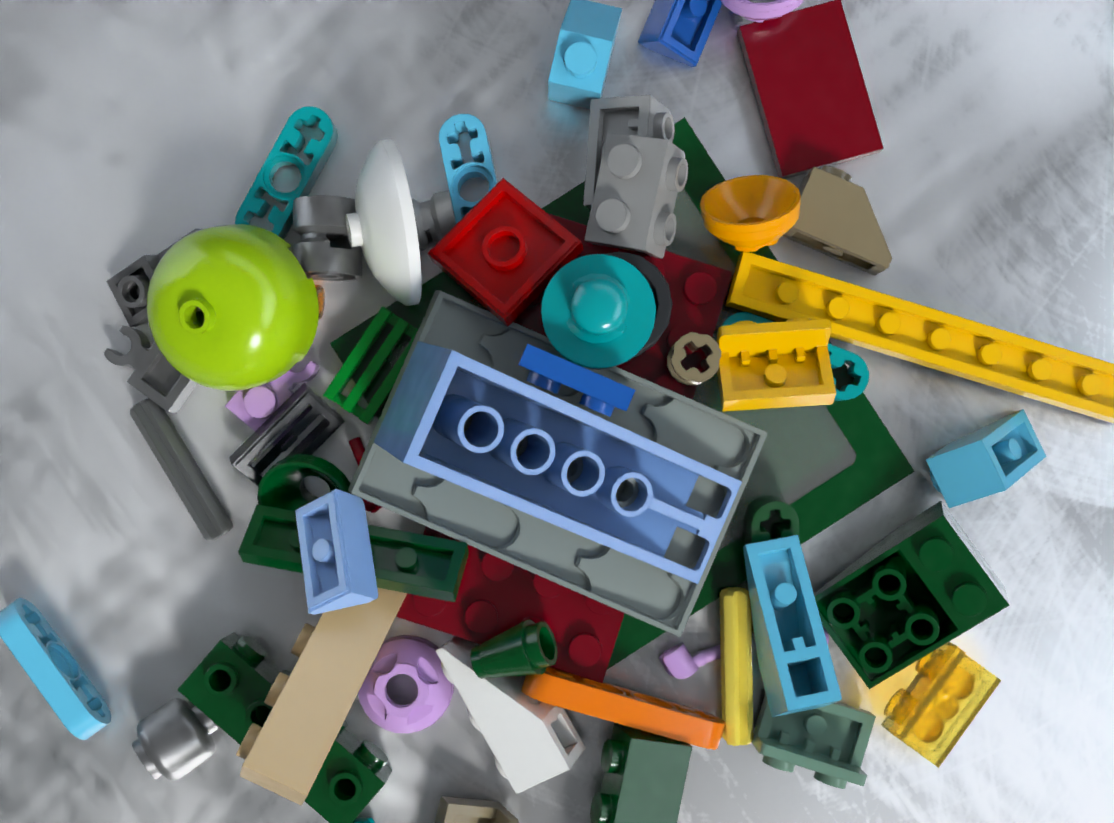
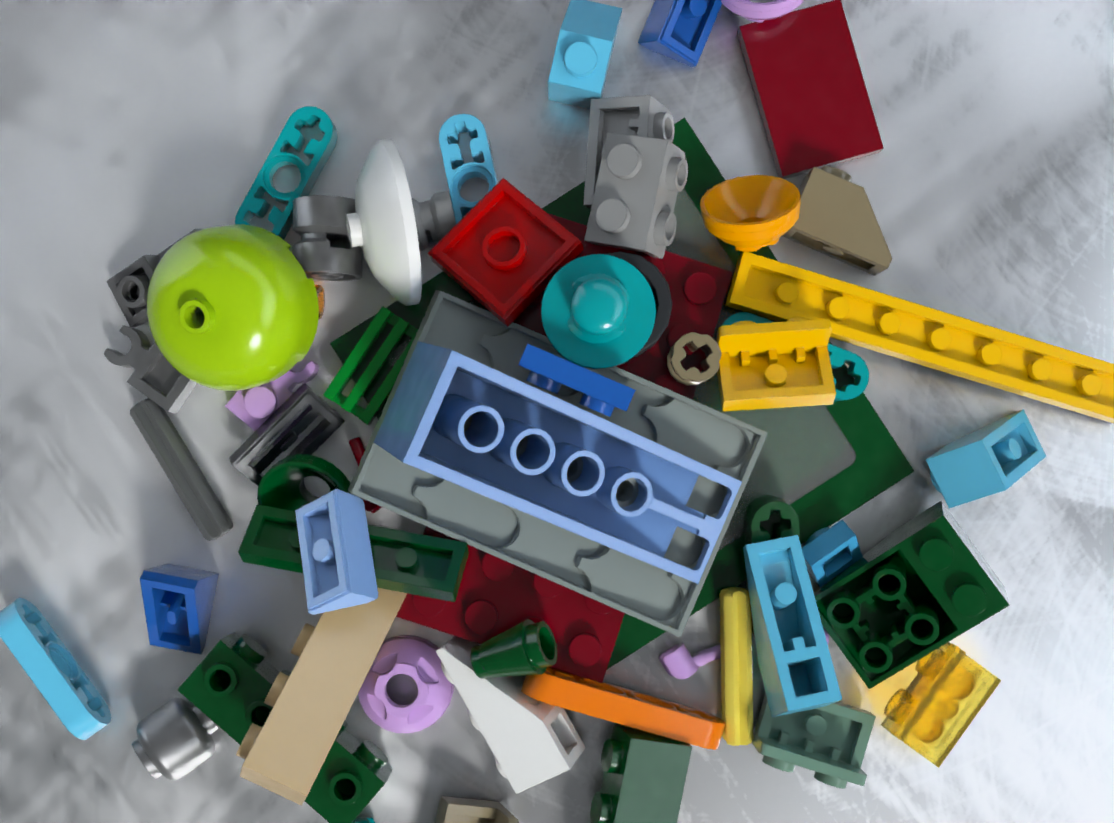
none -> blue slope [140,564,219,655]
none -> dark azure plate [802,519,863,587]

